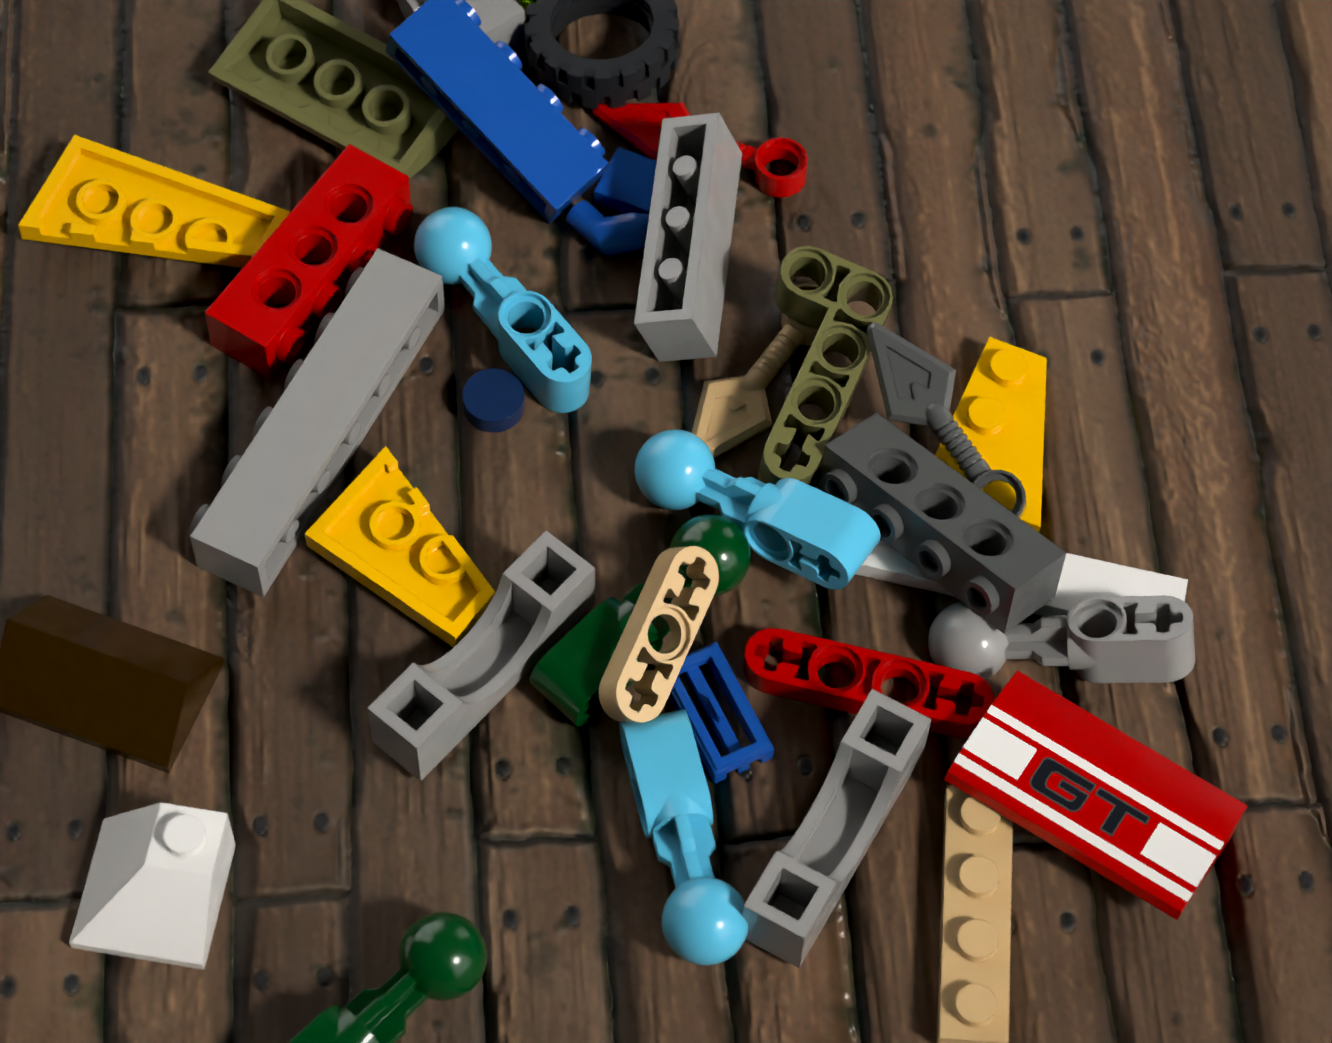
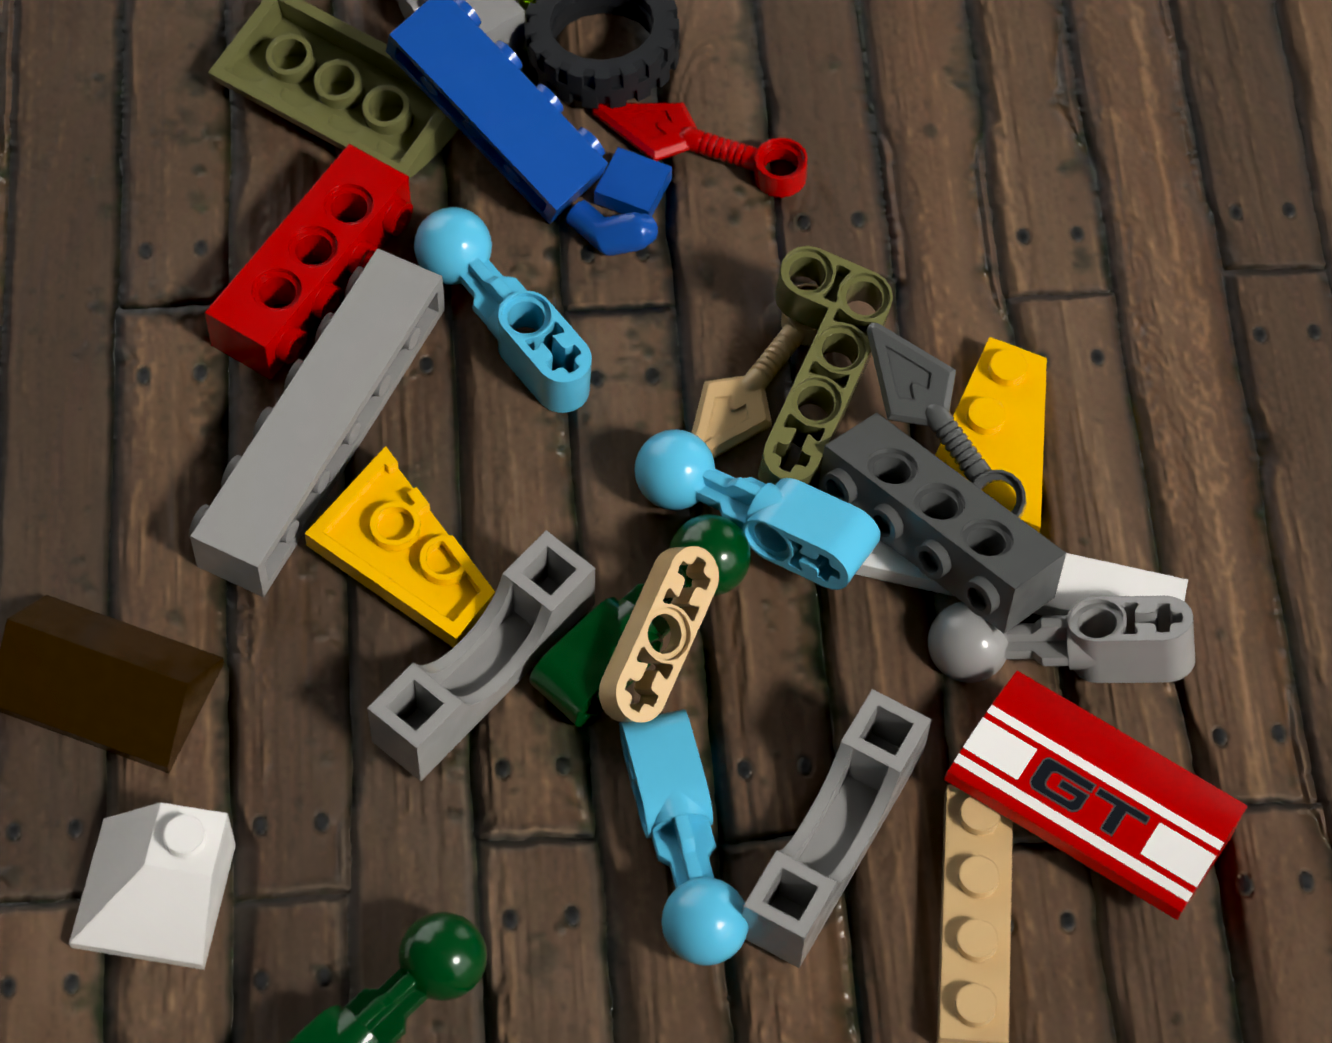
yellow wing [18,135,290,268] -> none
dark blue tile [462,368,525,433] -> none
light grey brick [634,112,742,362] -> none
blue tile [669,642,774,784] -> none
red beam [743,628,994,738] -> none

